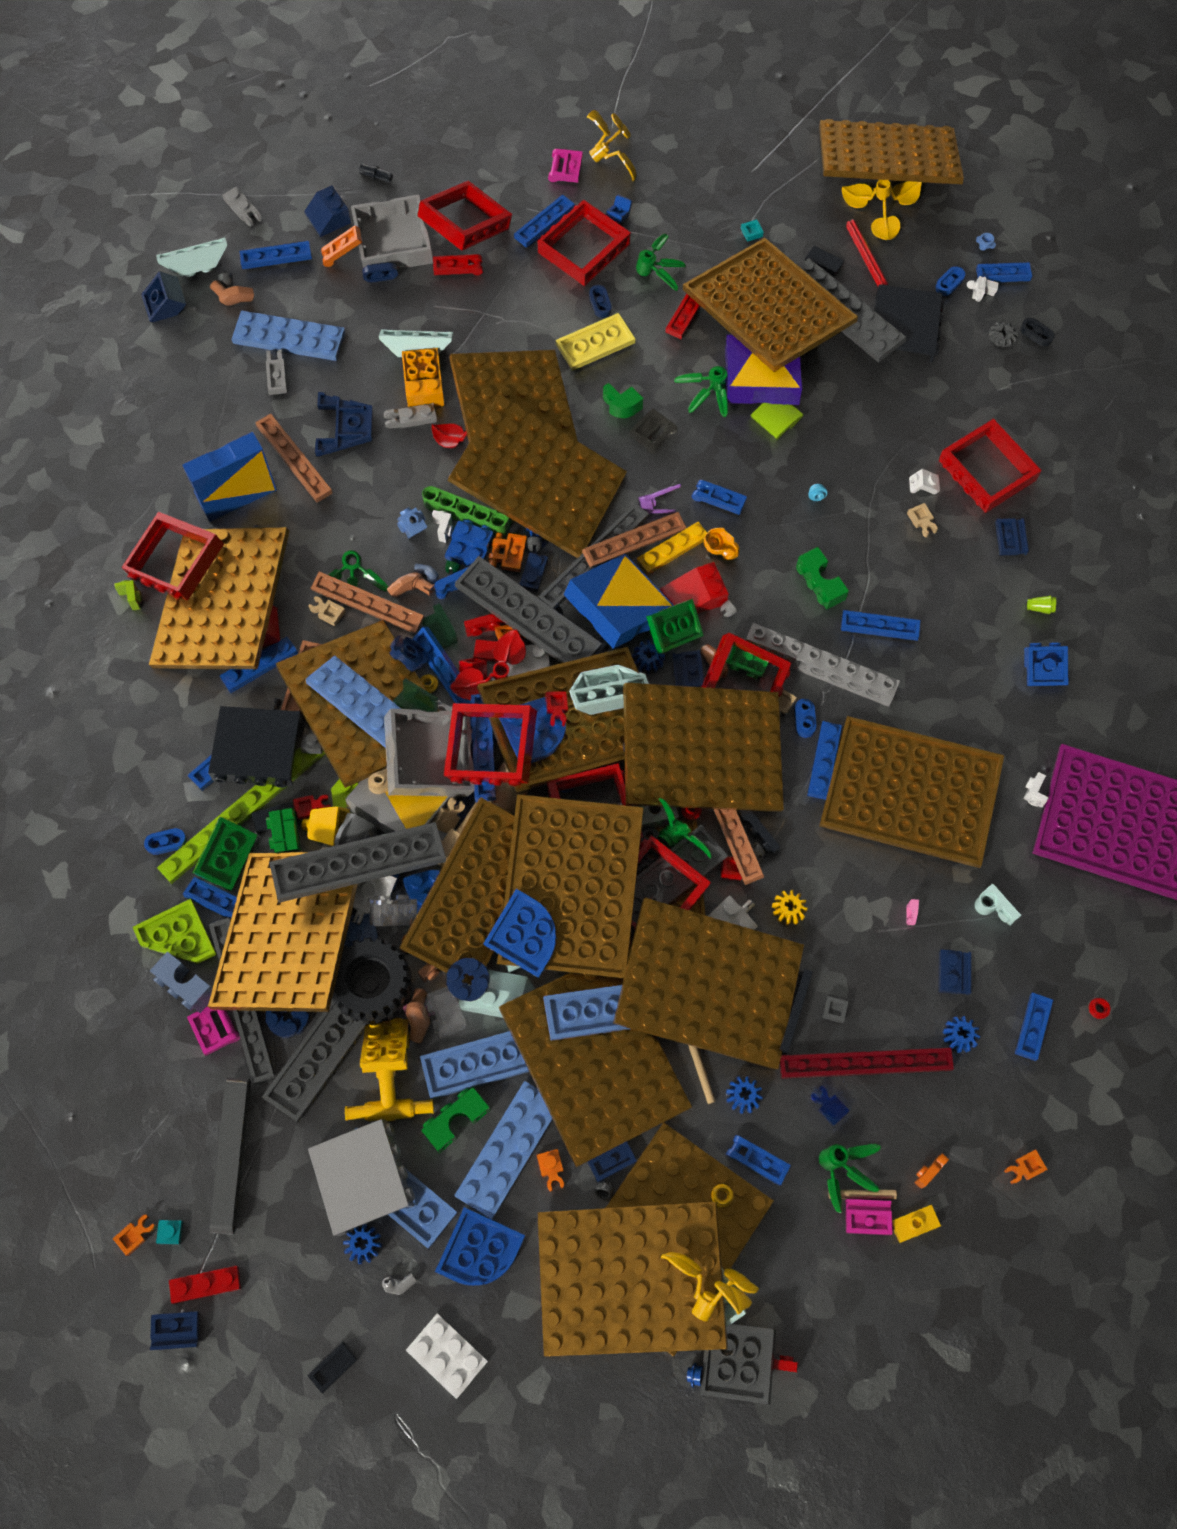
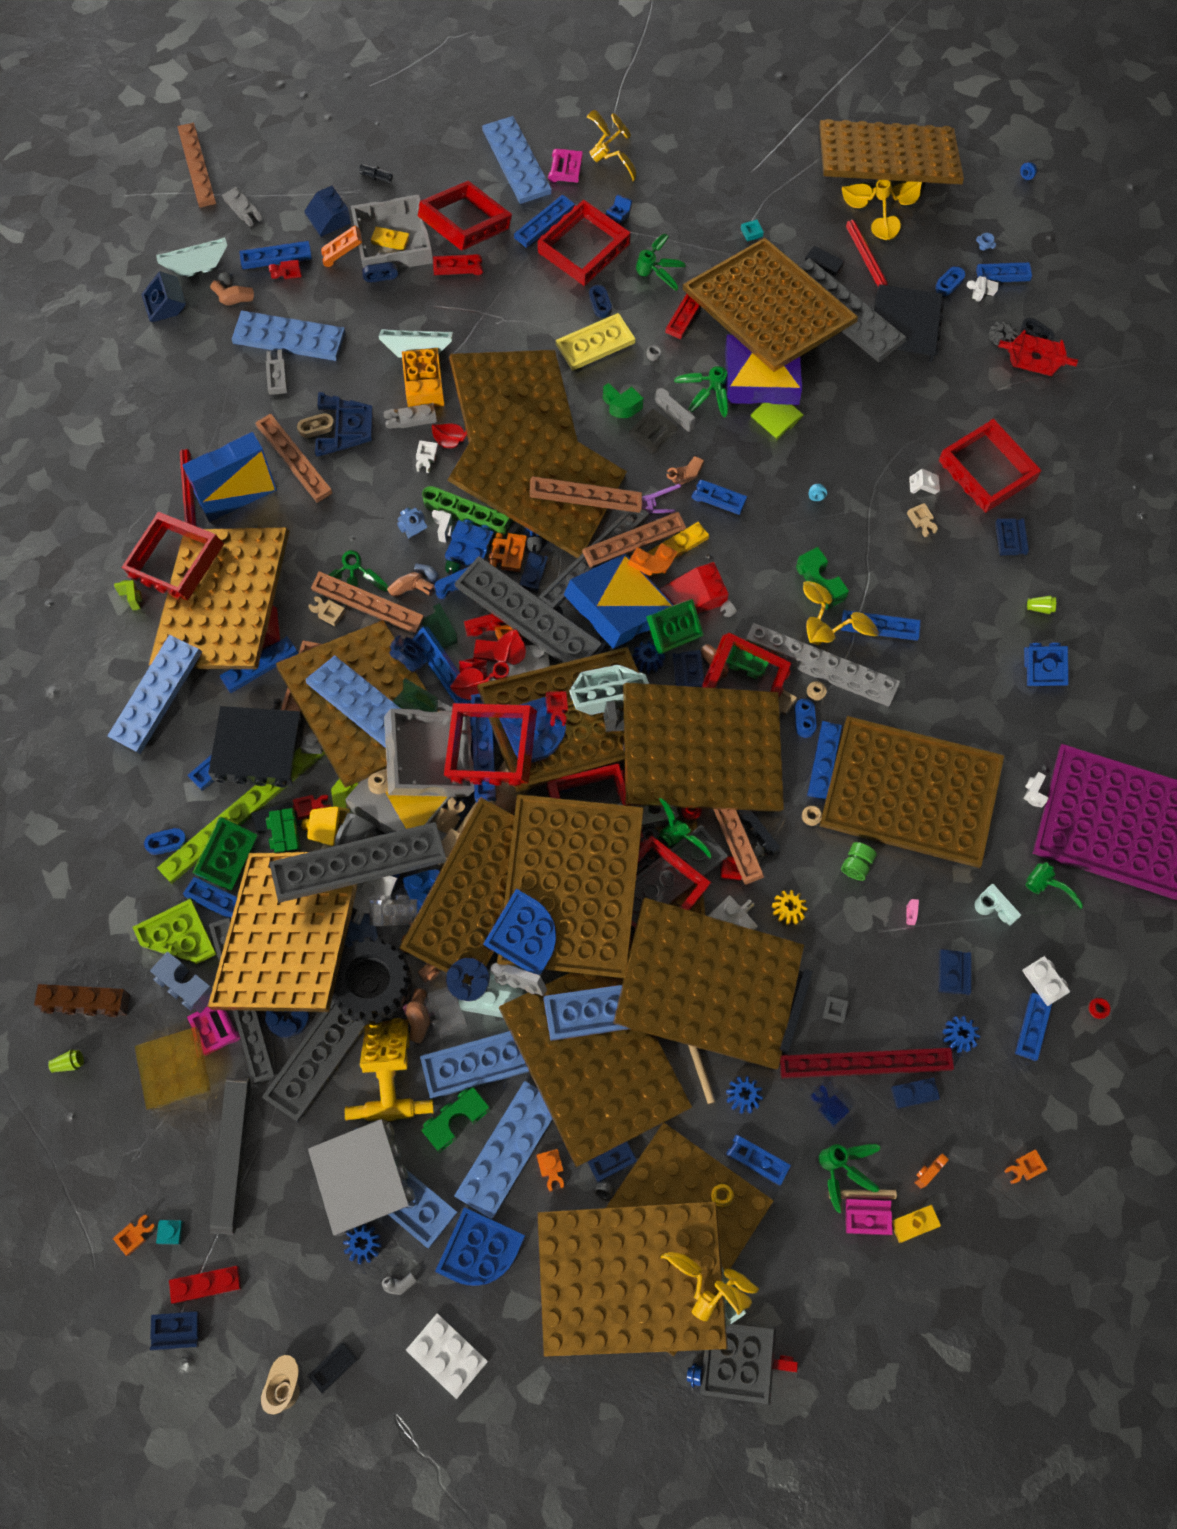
yellow plate [420,674,438,694] -> none
light orange hair [704,528,739,560] -> none
none -> reddish brown brick [34,984,130,1017]
none -> lime cone [48,1049,84,1073]
none -> medium blue plate [108,635,202,754]
none -> clear yellow plate [135,1027,211,1110]
none -> nougat plate [177,122,216,208]
none -> red axle [180,449,196,526]
none -> tan piece [261,1355,300,1415]
none -> red plate [269,260,302,279]
none -> tan plate [297,413,334,438]
none -> yellow plate [371,226,410,251]
none -> white plate [416,441,438,473]
none -> medium blue plate [482,116,551,204]
none -> light grey hinge [490,963,547,996]
none -> nougat plate [530,476,642,513]
none -> dark grey bracket [603,701,624,732]
none -> orange plate [628,543,678,576]
none -> light grey hinge [646,345,662,361]
none -> light grey hinge [655,388,695,432]
none -> nougat arm [667,456,704,485]
none -> tan plate [802,806,822,826]
none -> yellow plant [803,581,879,645]
none -> tan plate [807,681,827,701]
none -> bright green wheel [841,842,877,881]
none -> dark blue plate [891,1078,940,1109]
none -> red plate [998,330,1078,376]
none -> blue plate [1020,162,1037,180]
none -> white bracket [1022,956,1070,1006]
none -> green plant [1025,862,1083,909]

